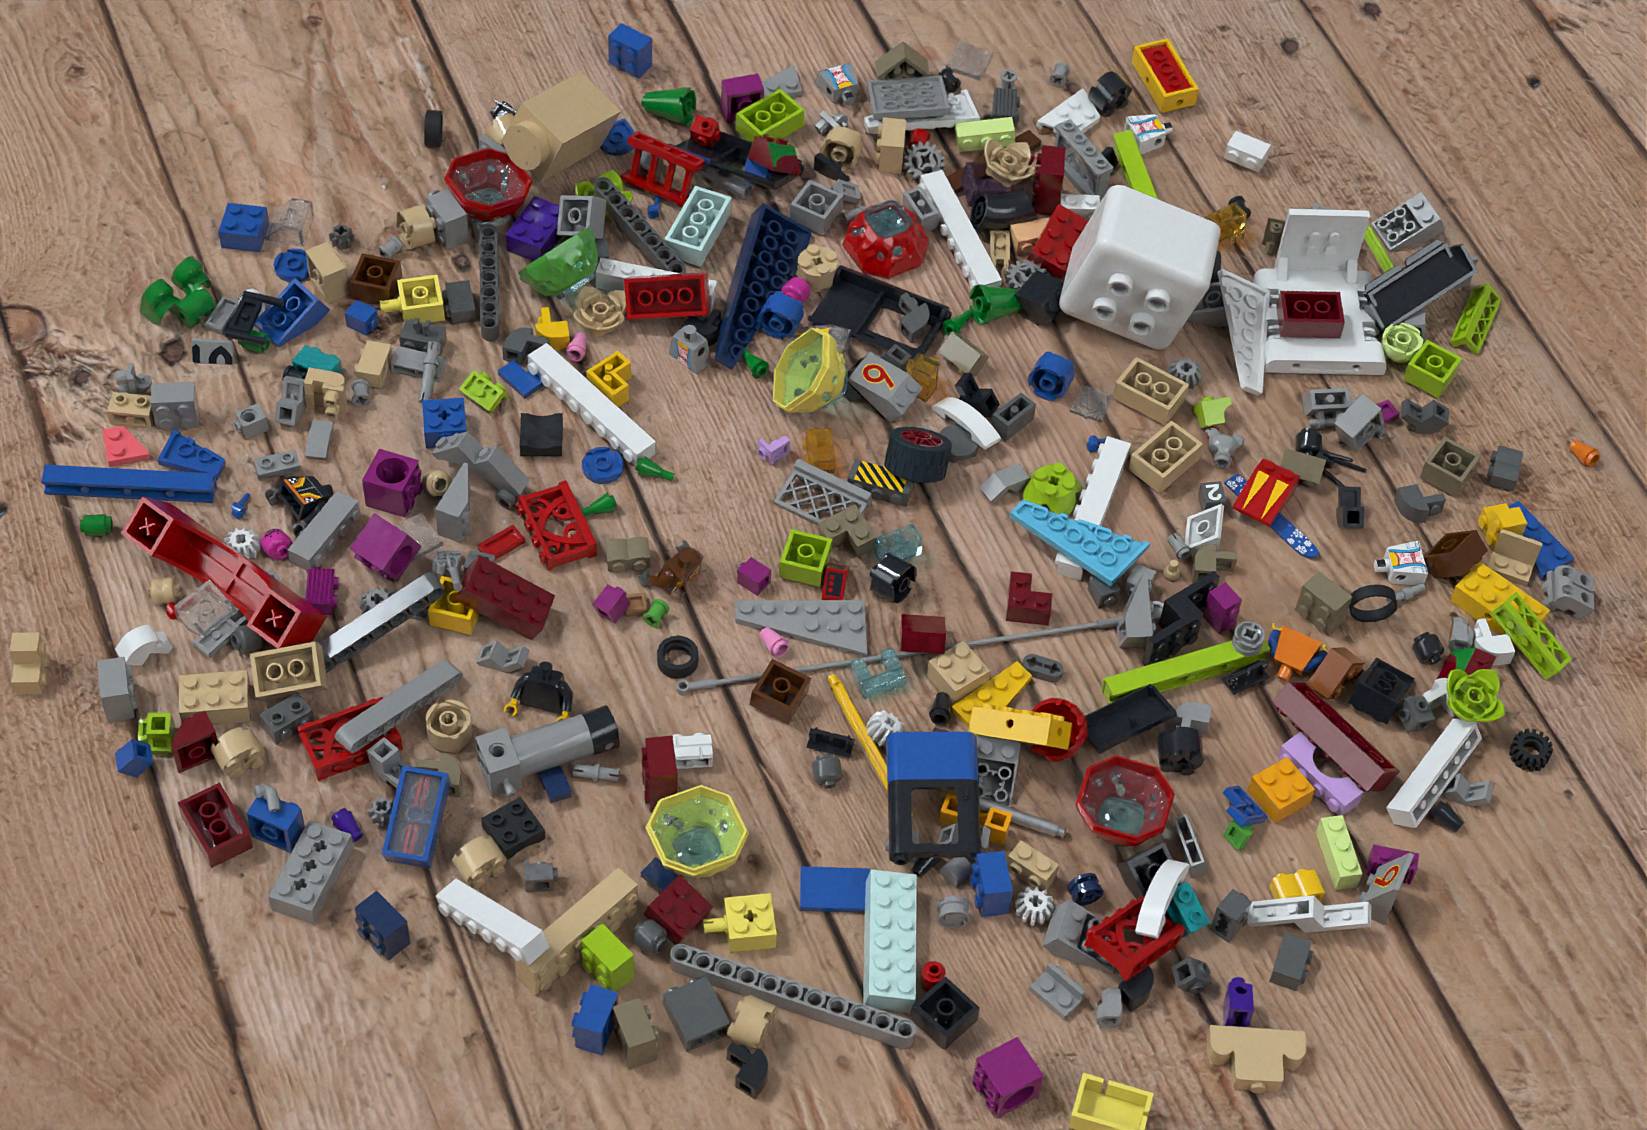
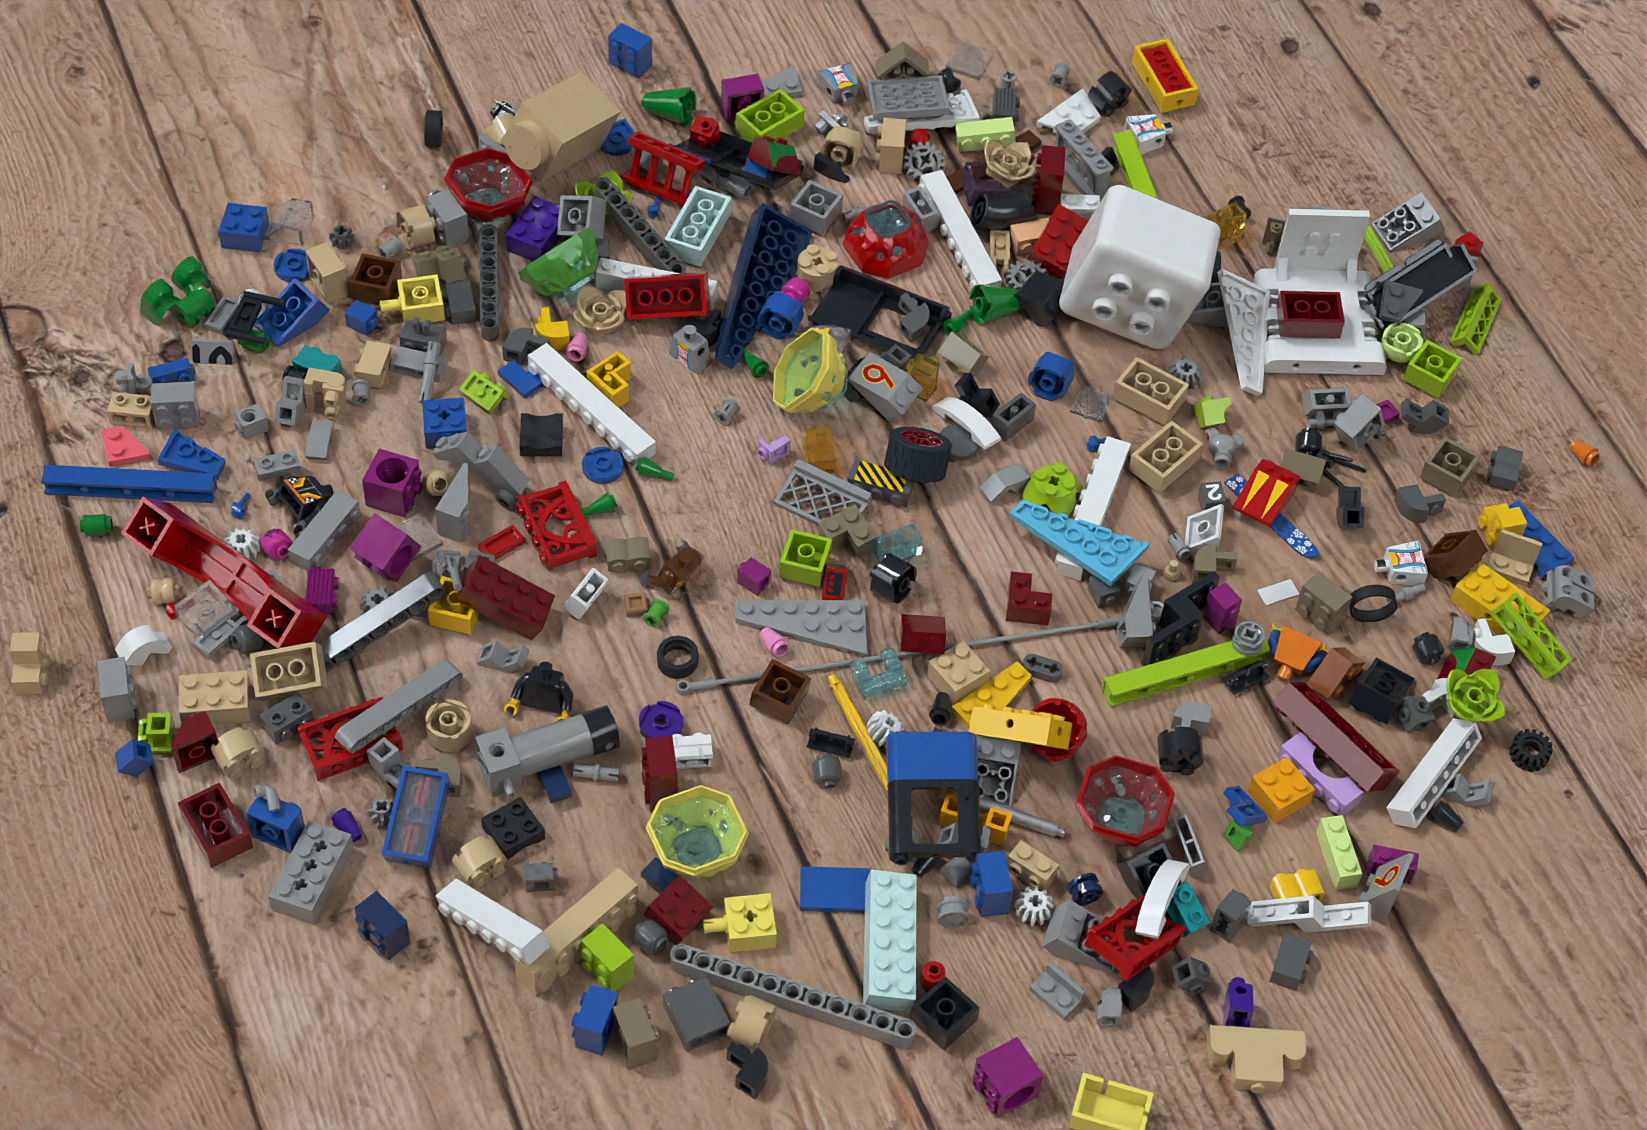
magenta brick [592,584,631,624] -> none
light grey bracket [830,179,861,204] -> none
black container [1085,684,1177,755] -> none
white brick [1224,131,1271,172] -> none
none -> blue bracket [147,357,195,384]
none -> dark tan brick [413,245,466,284]
none -> white brick [563,568,609,620]
none -> dark purple plate [639,701,683,738]
none -> light grey bush [714,398,740,425]
none -> white sticker [1257,579,1299,605]
none -> dark grey wing [1379,280,1423,324]
none -> red brick [1455,231,1484,258]

